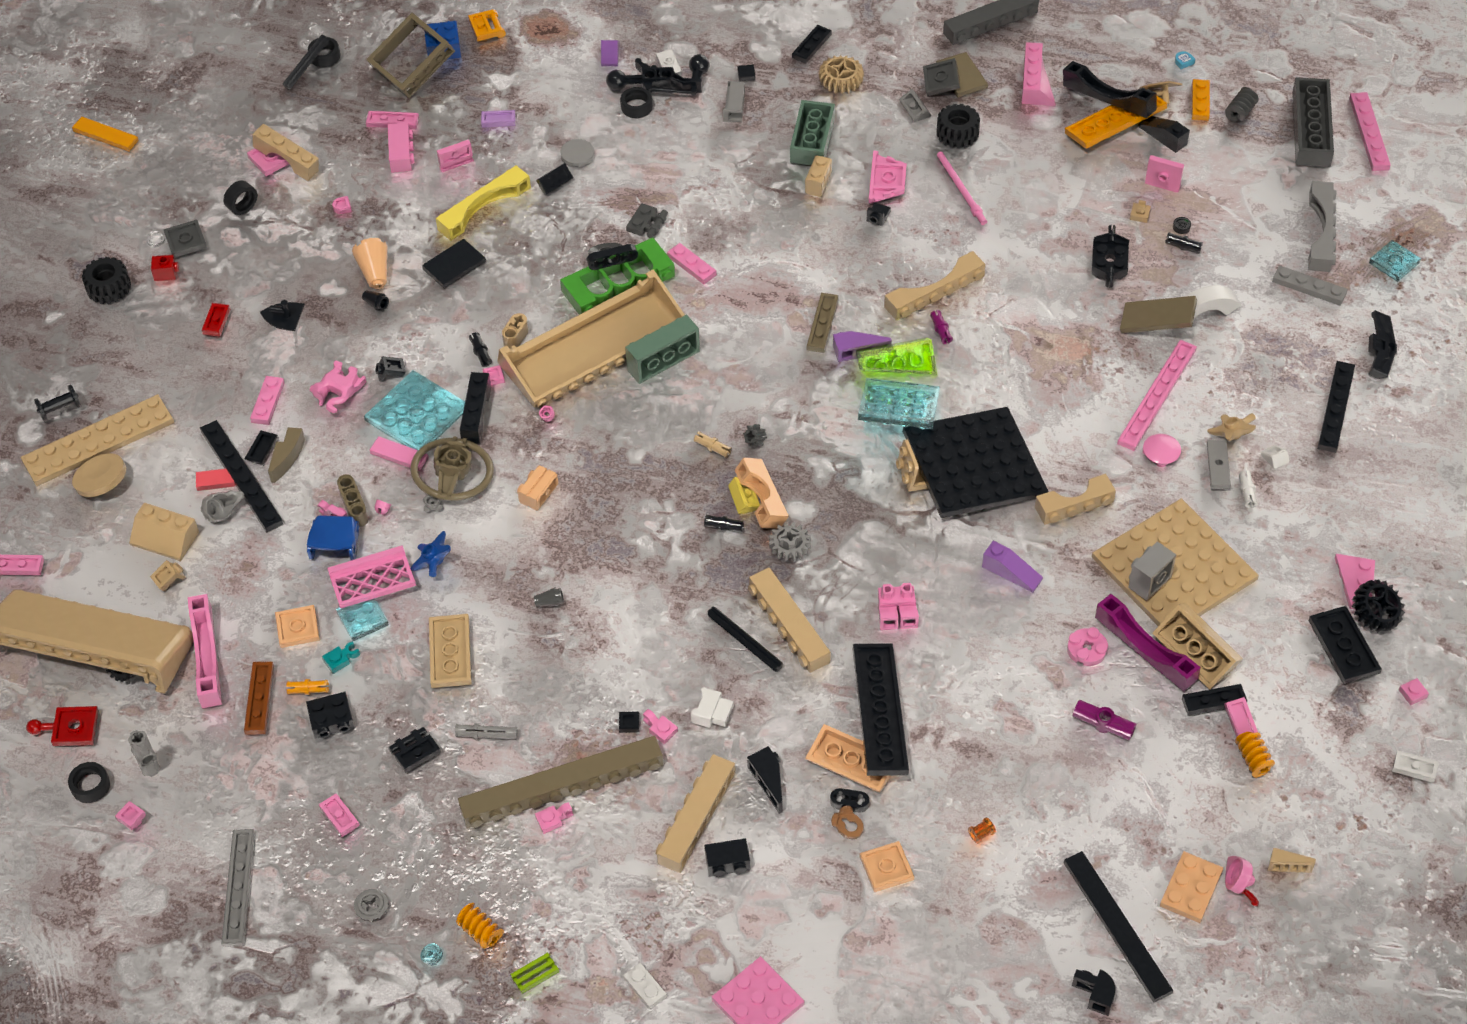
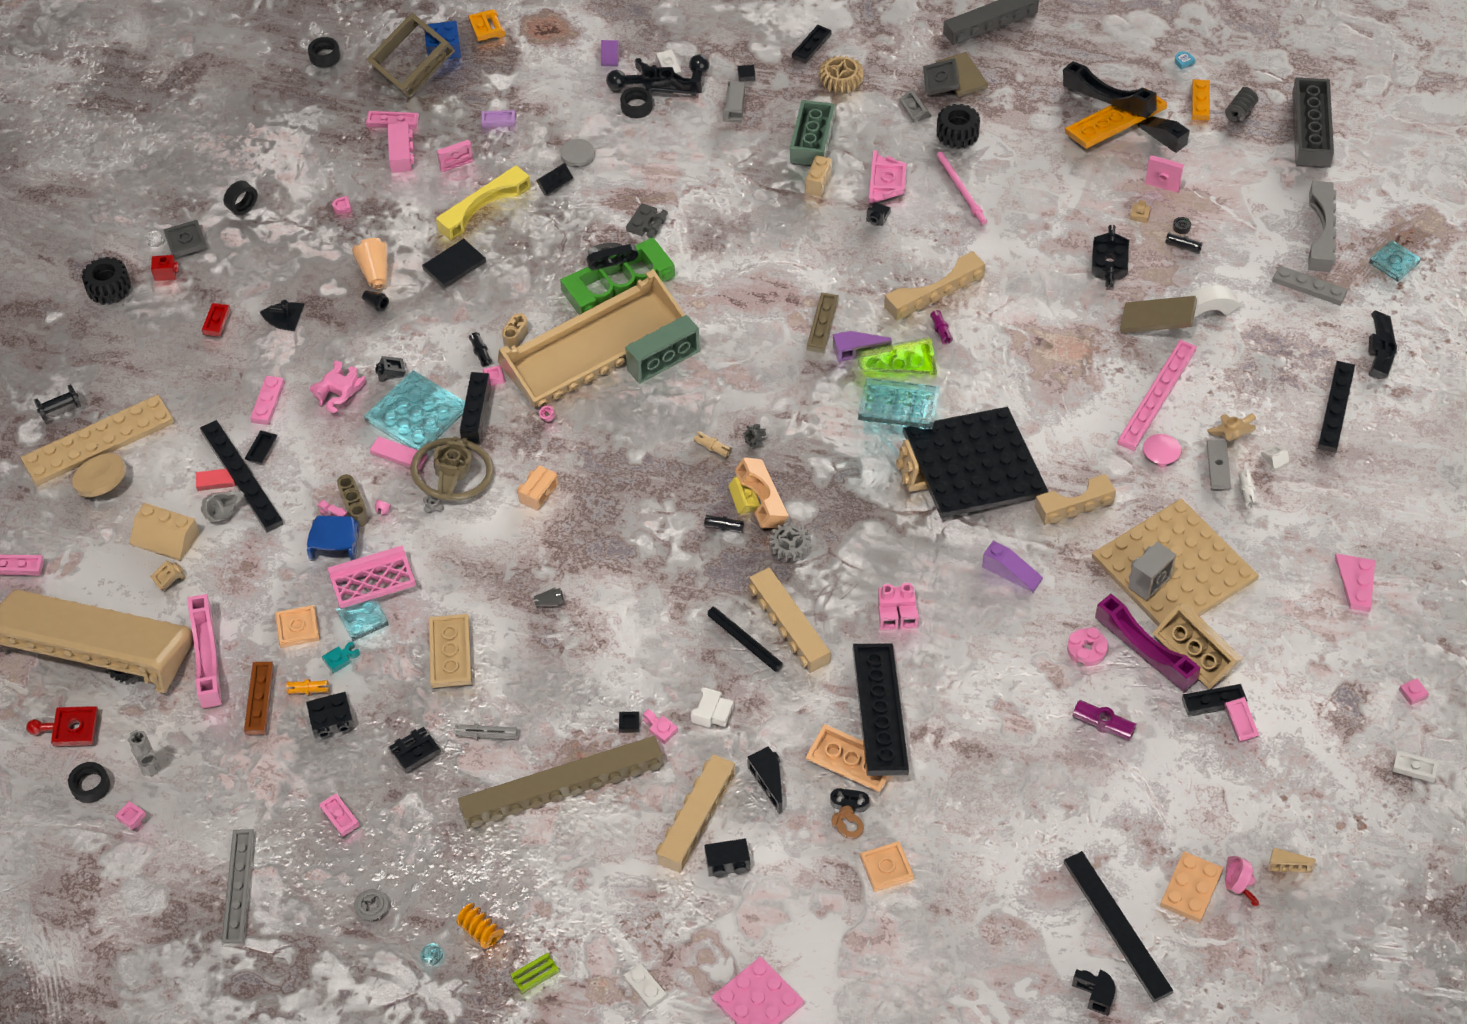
light orange tile [72,116,139,152] -> none
bright pink plate [247,148,289,176] -> none
tan arch [253,124,319,181] -> none
dark tan slope [268,427,305,483] -> none
black axle [283,34,329,90] -> none
blue animal [410,531,451,577] -> none
bright pink plate [535,802,574,834] -> none
bright pink plate [667,243,717,284] -> none
clear orange bush [968,817,996,844] -> none
bright pink wedge [1022,42,1056,106] -> none
tan shield [1139,81,1182,104] -> none
light orange piece [1235,732,1275,778] -> none
black plate [1308,606,1382,684] -> none
bright pink plate [1349,92,1391,171] -> none
black gear [1351,579,1405,633] -> none

